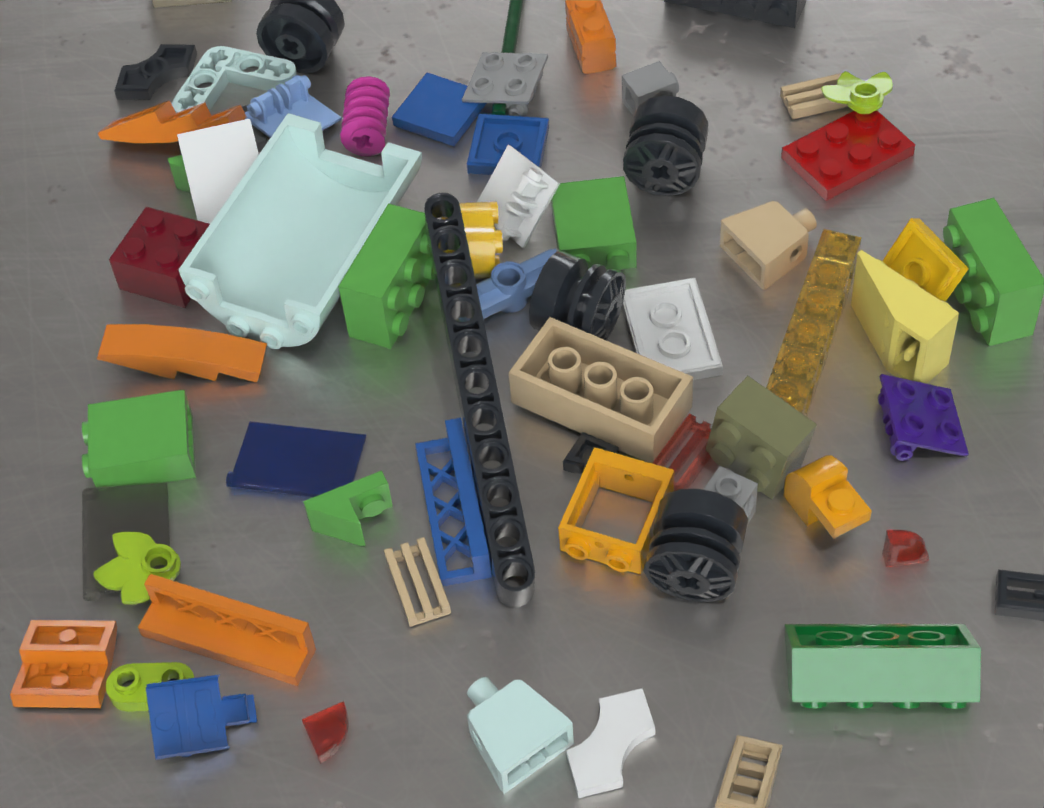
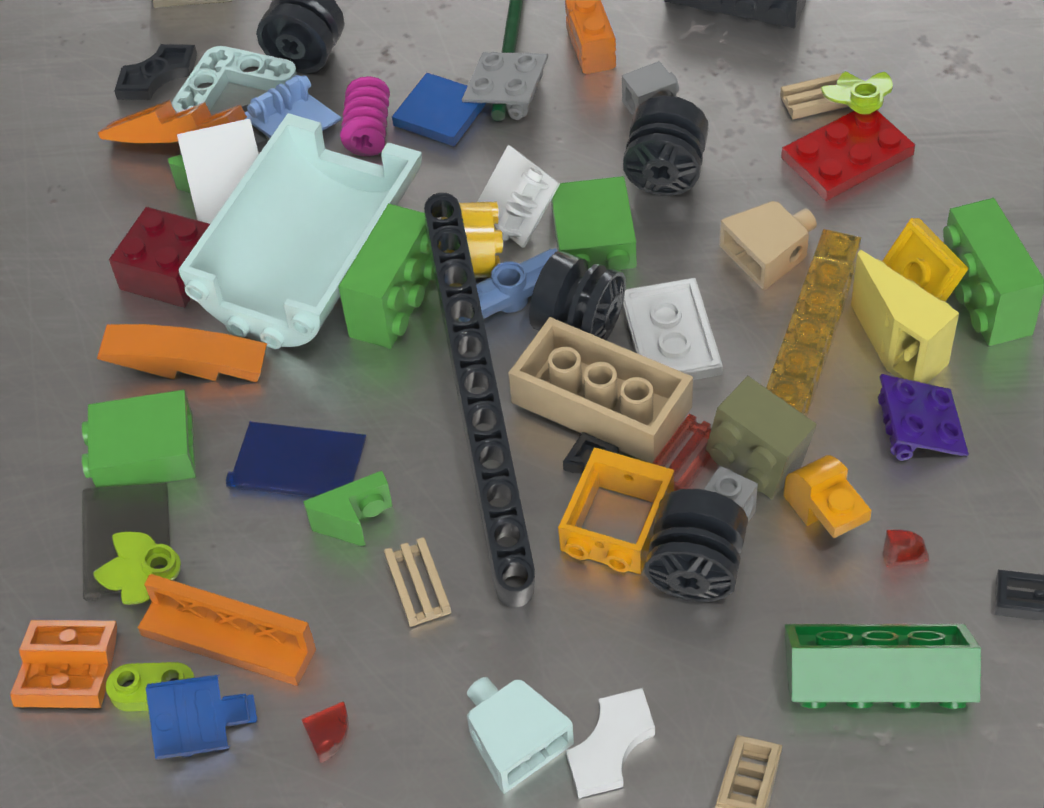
blue fence [415,418,492,587] -> none
blue tile [467,114,549,175] -> none

